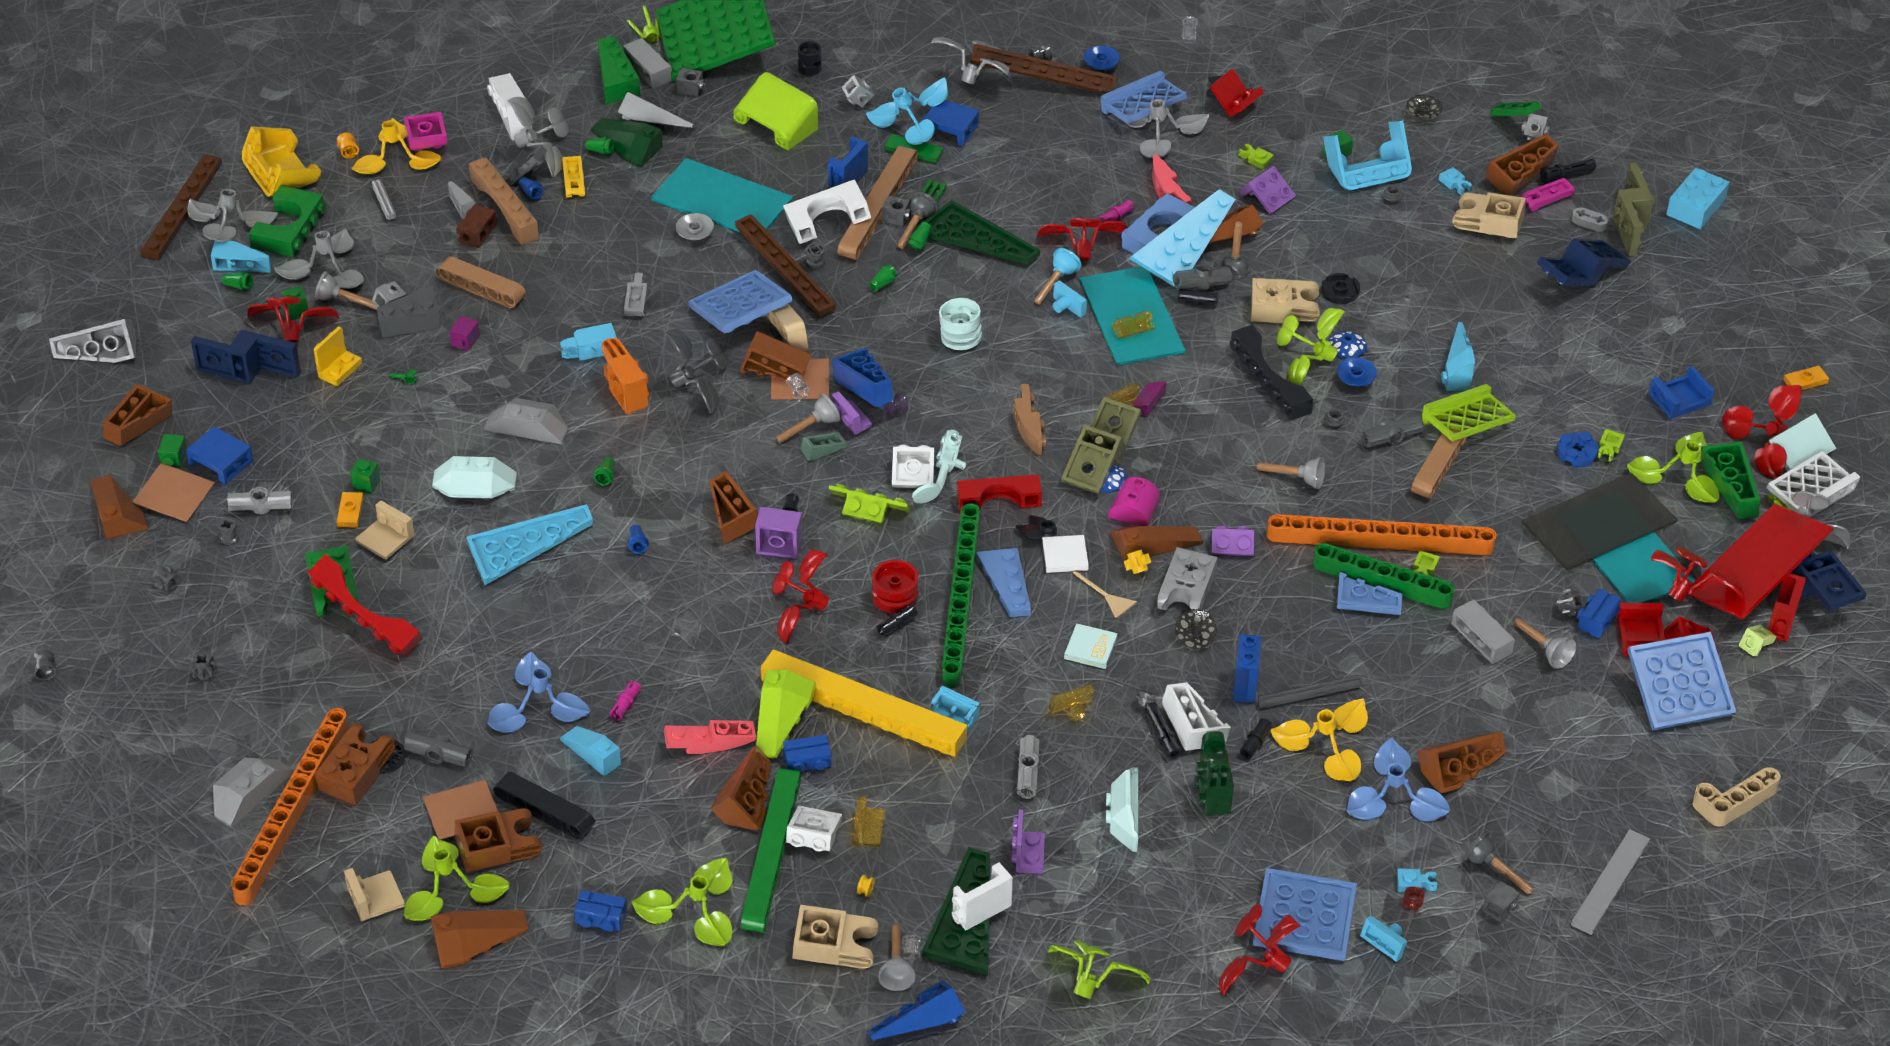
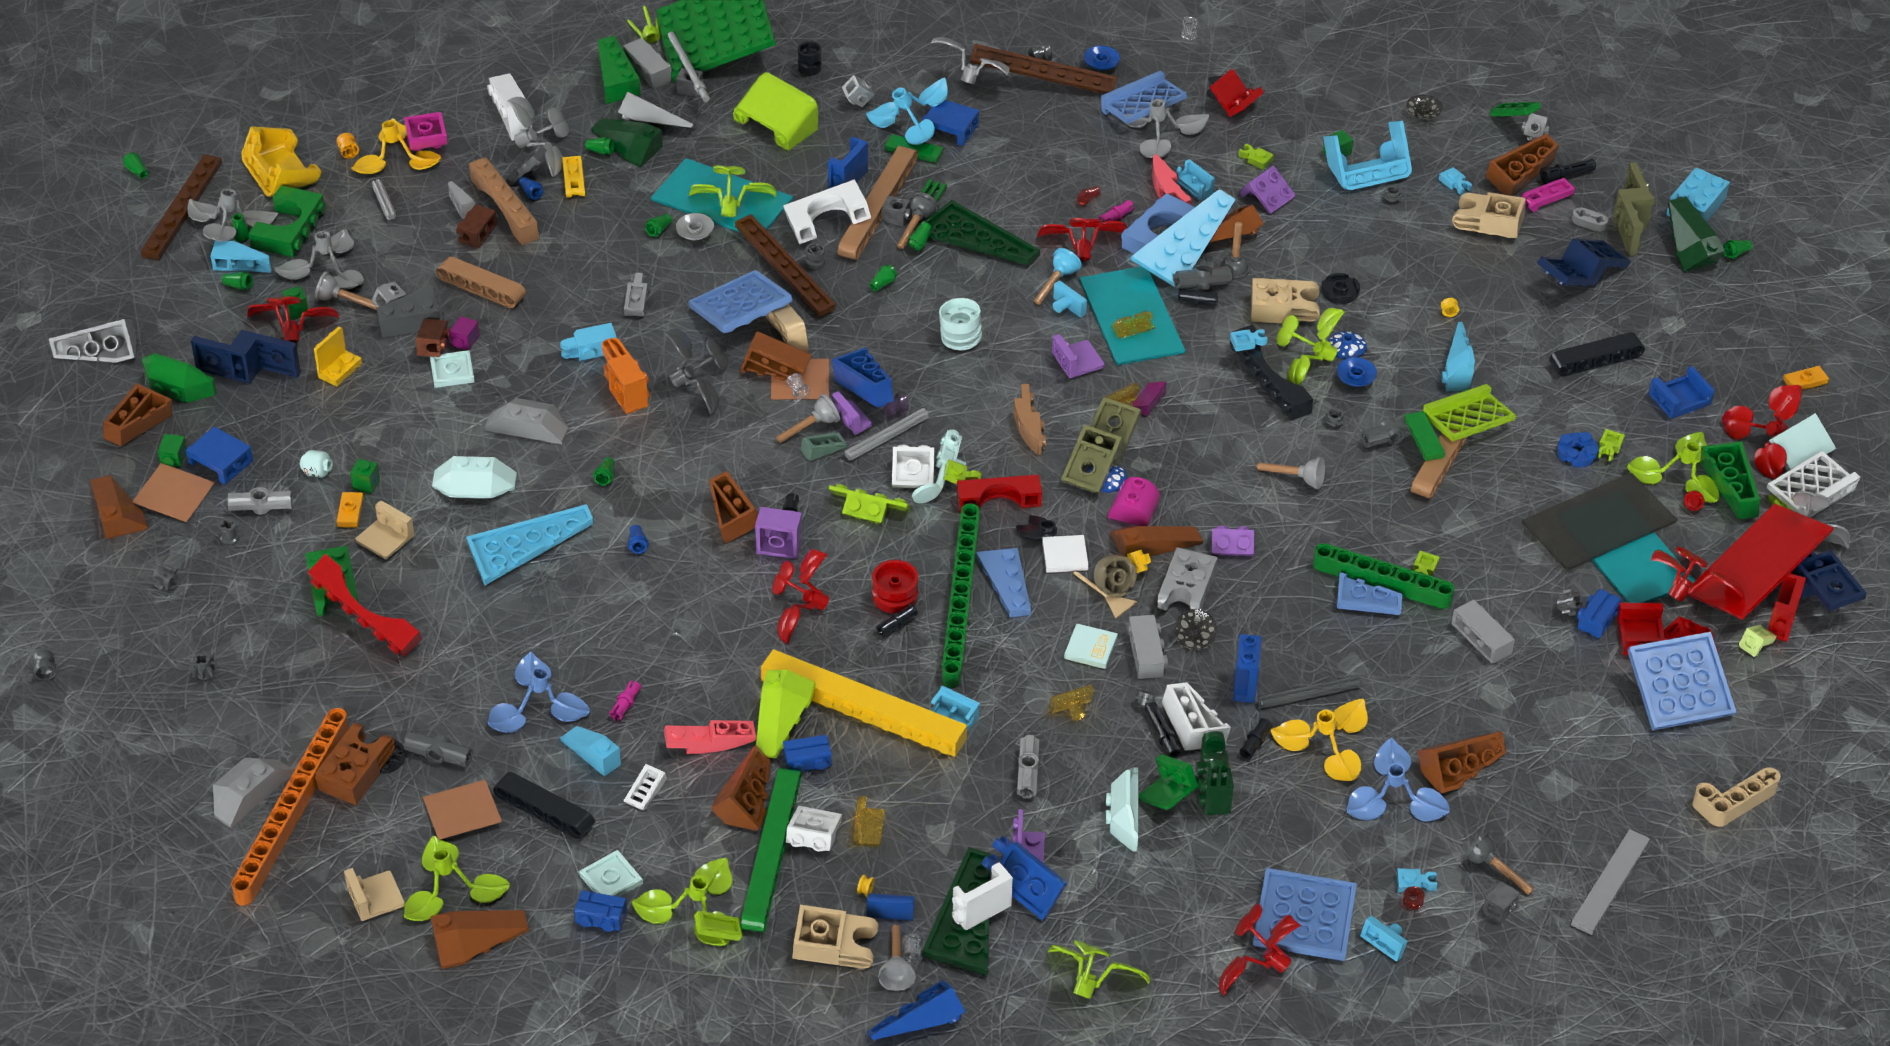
green hand [389,368,418,384] -> none
dark orange brick [455,808,543,872] -> none
orange beam [1266,514,1497,555] -> none
light grey piece [1514,618,1576,669] -> none
none -> green cone [123,152,149,179]
none -> green wedge [142,353,217,403]
none -> green cone [232,213,250,243]
none -> light aqua head [300,450,333,478]
none -> copper brick [416,319,451,357]
none -> light aqua tile [430,350,475,388]
none -> light aqua tile [579,850,643,897]
none -> white slope [624,764,667,811]
none -> green cone [645,214,672,236]
none -> light grey bar [668,32,710,102]
none -> lime plant [689,165,776,217]
none -> lime tile [694,911,742,941]
none -> light grey axle [845,408,929,461]
none -> blue panel [867,894,915,920]
none -> lime plate [943,459,982,484]
none -> blue tile [981,836,1068,920]
none -> medium lavender bracket [1052,334,1105,378]
none -> clear red arm [1077,186,1100,205]
none -> dark tan cylinder [1093,554,1137,598]
none -> light grey brick [1128,615,1168,679]
none -> green bracket [1138,754,1198,810]
none -> medium azure hinge [1176,159,1215,202]
none -> medium azure plate [1230,329,1268,351]
none -> green tile [1404,411,1445,461]
none -> yellow bush [1440,298,1459,317]
none -> black beam [1549,332,1645,377]
none -> dark green wedge [1668,196,1725,272]
none -> red plate [1684,491,1705,511]
none -> green cone [1723,239,1752,259]

